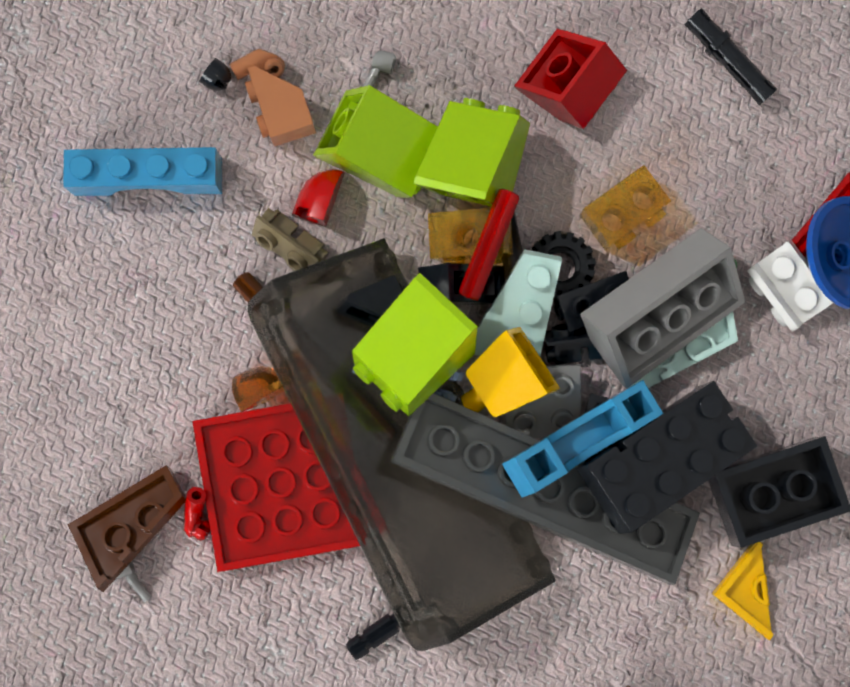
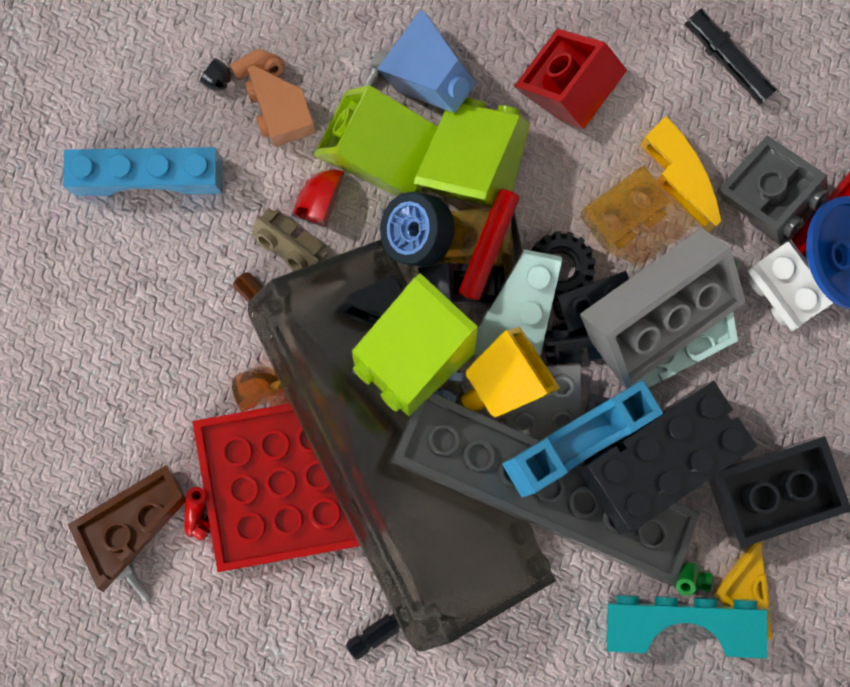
none -> medium blue slope [377,10,476,113]
none -> black wheel [380,192,455,266]
none -> teal arch [607,594,767,658]
none -> yellow slope [640,116,721,233]
none -> green arm [676,562,713,596]
none -> dark grey plate [718,136,829,243]

